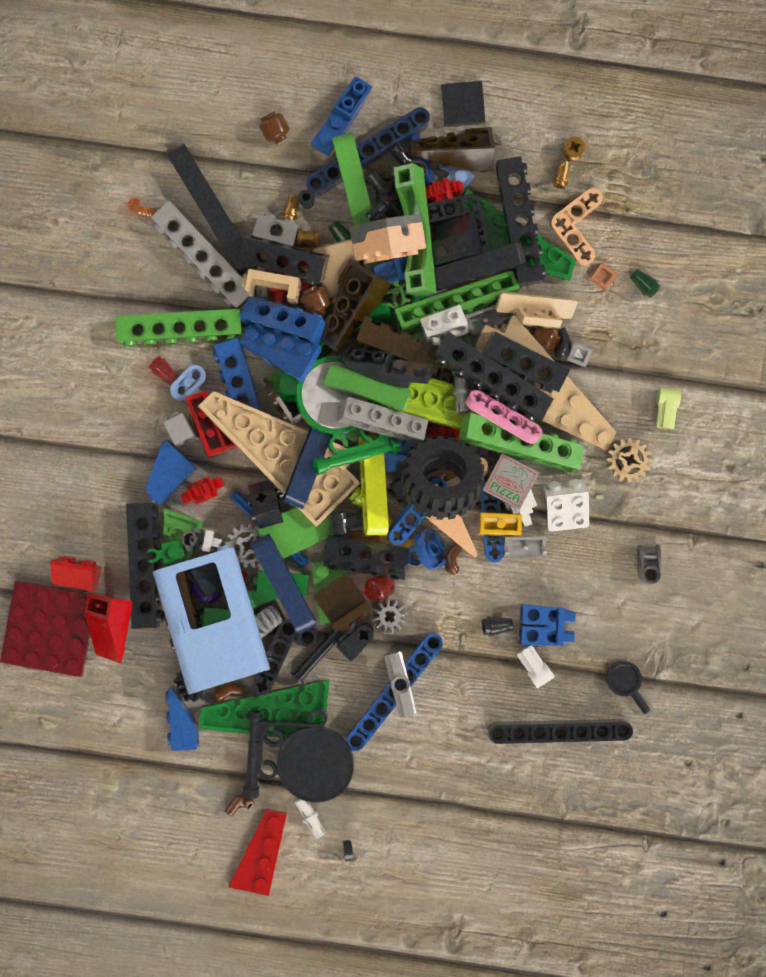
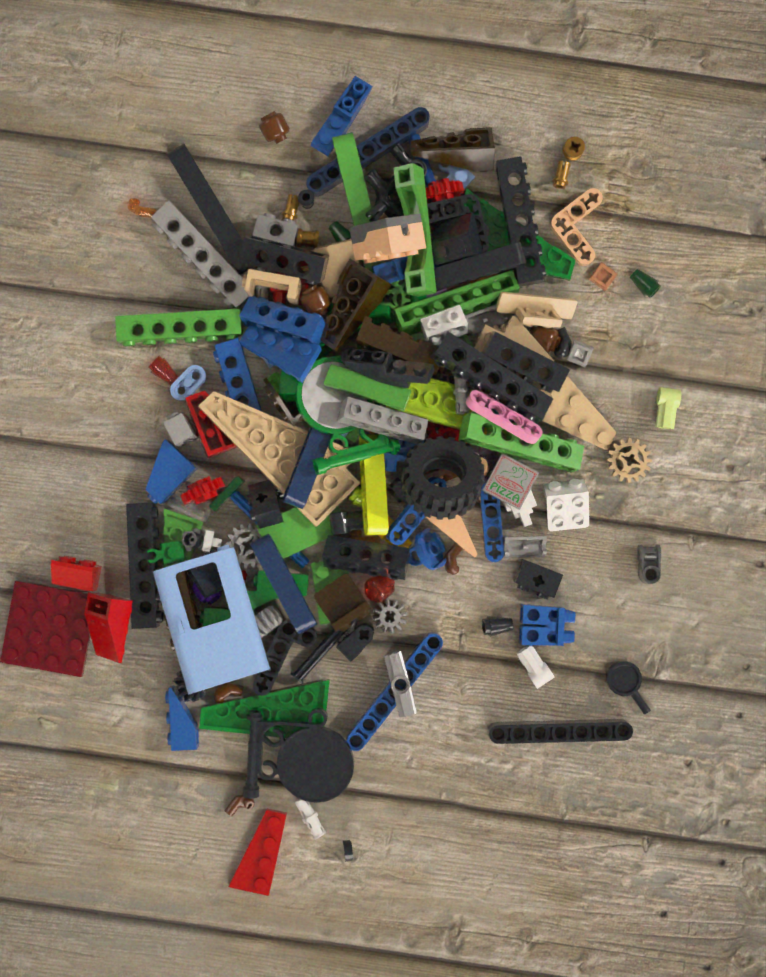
black tile [441,81,486,127] -> none
yellow slope [479,513,522,536] -> none
none -> dark green tile [209,476,245,512]
none -> black brick [514,559,563,600]

